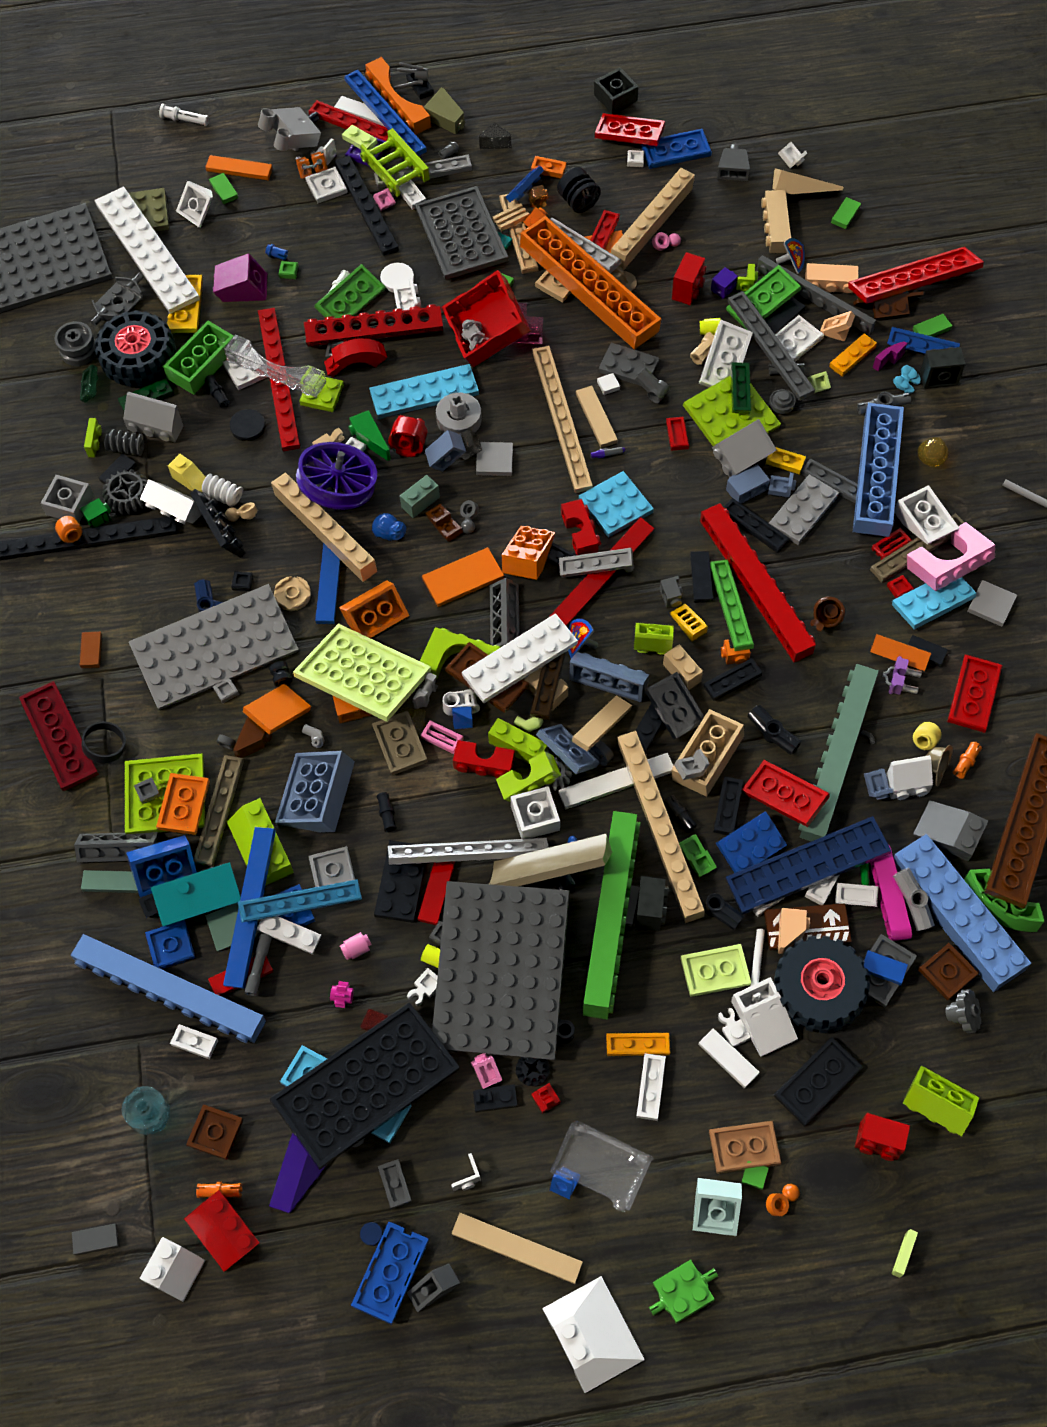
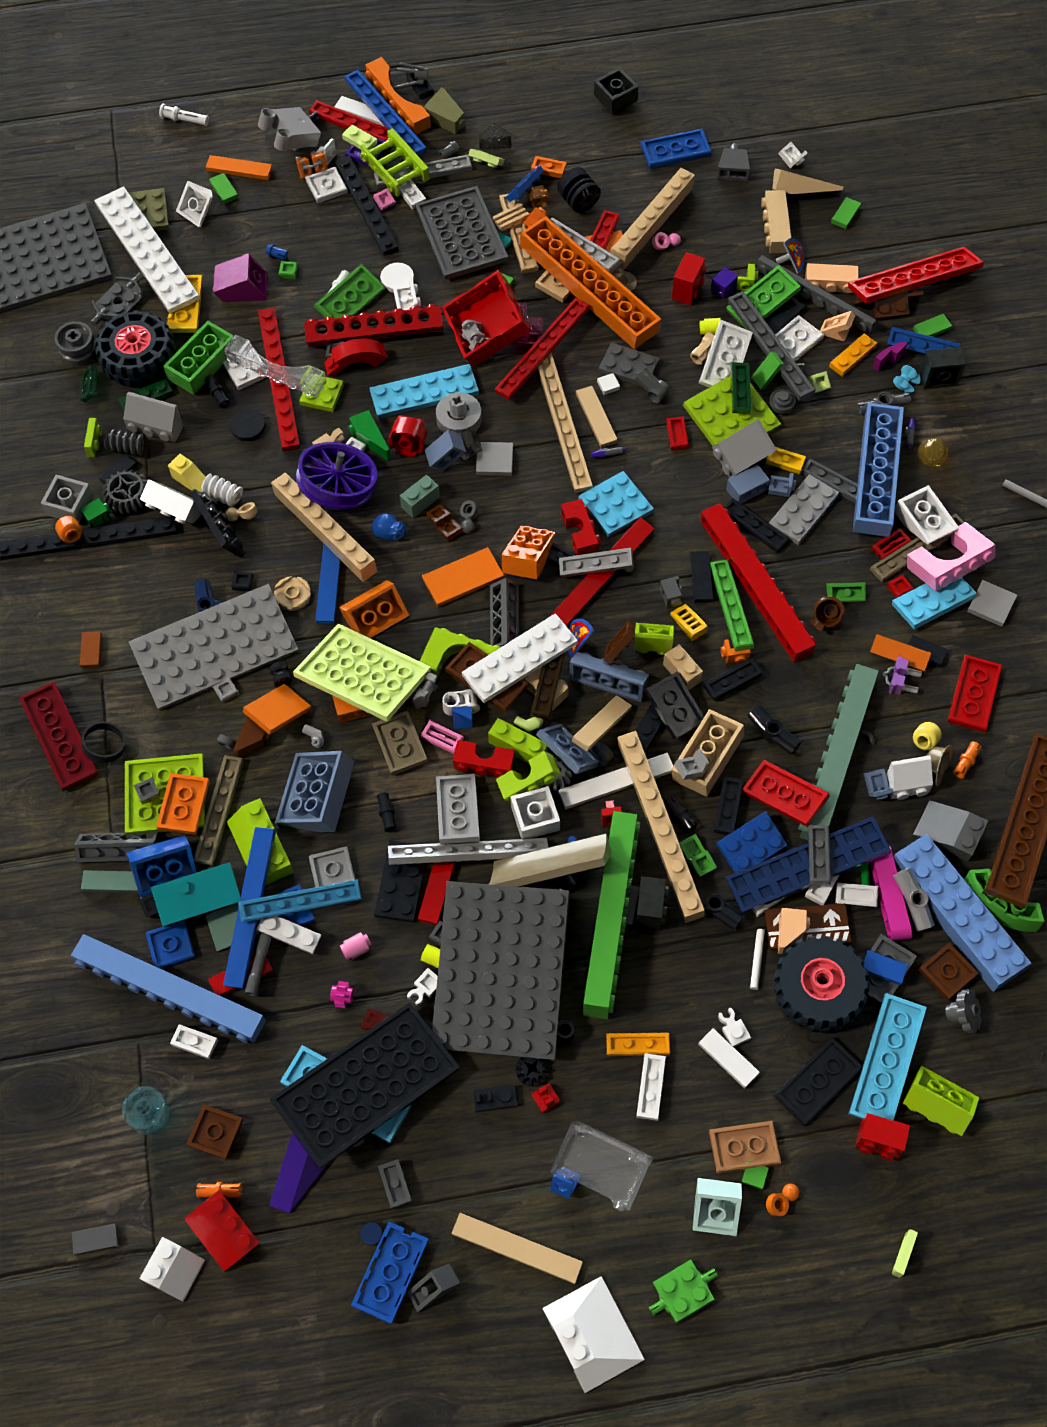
white bracket [451,1153,481,1191] -> none
bright pink bracket [471,1053,502,1089] -> none
red plate [595,113,665,146] -> none
white tile [627,150,644,167] -> none
yellowish green plate [681,944,751,997] -> none
white slope [731,977,798,1057] -> none
none -> light grey plate [436,774,480,844]
none -> yellowish green plate [468,149,504,168]
none -> red tile [495,298,590,400]
none -> red tile [601,800,622,827]
none -> reddish brown plate [603,620,635,665]
none -> bright green tile [752,352,784,389]
none -> dark grey tile [808,825,831,885]
none -> bright green slope [826,582,866,602]
none -> medium azure plate [849,993,927,1120]
none -> piece [905,418,916,449]

